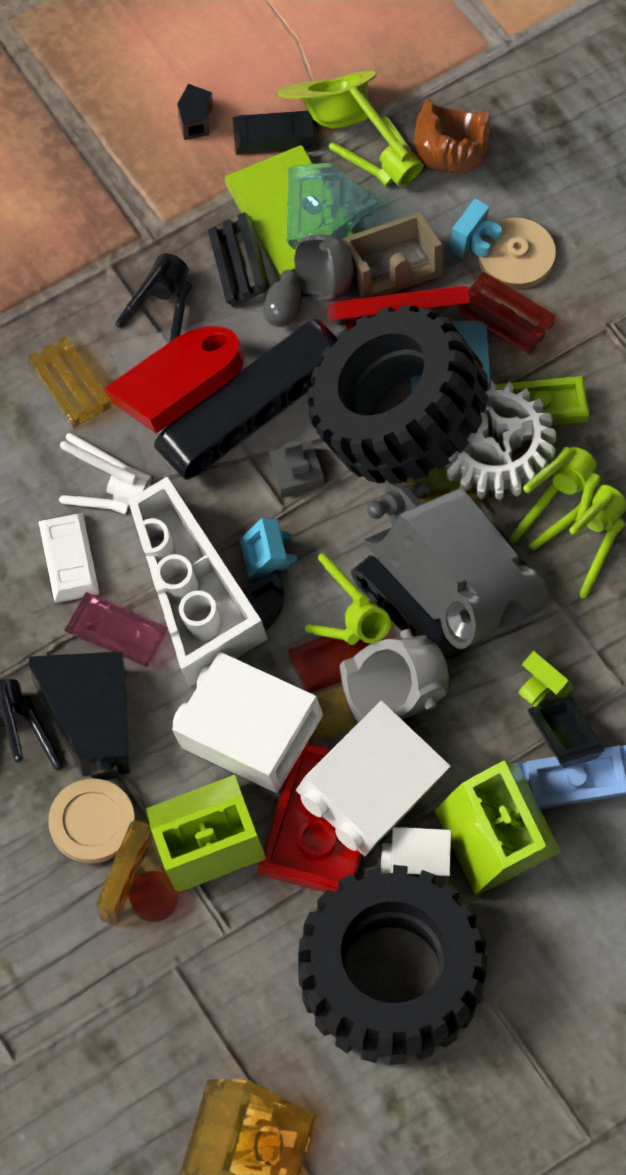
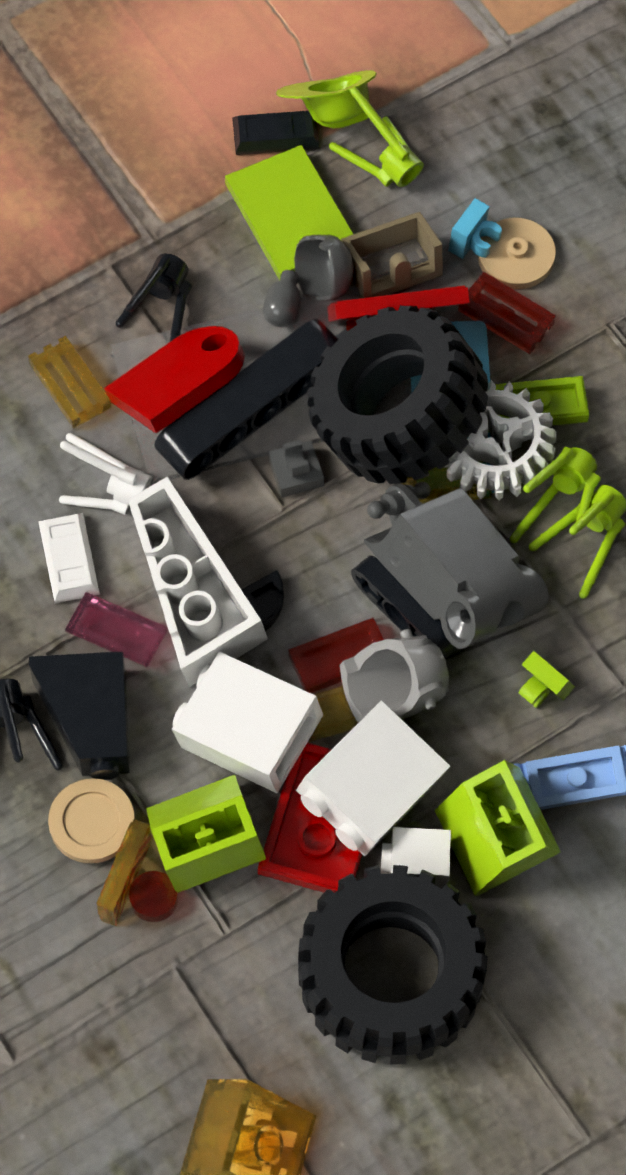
black piece [177,84,213,140] -> none
black tile [208,212,270,307] -> none
medium azure tile [240,518,297,580] -> none
clear light blue slope [286,163,380,249] -> none
lime plant [305,553,394,645] -> none
dark orange hair [414,100,492,175] -> none
black tile [528,697,604,768] -> none

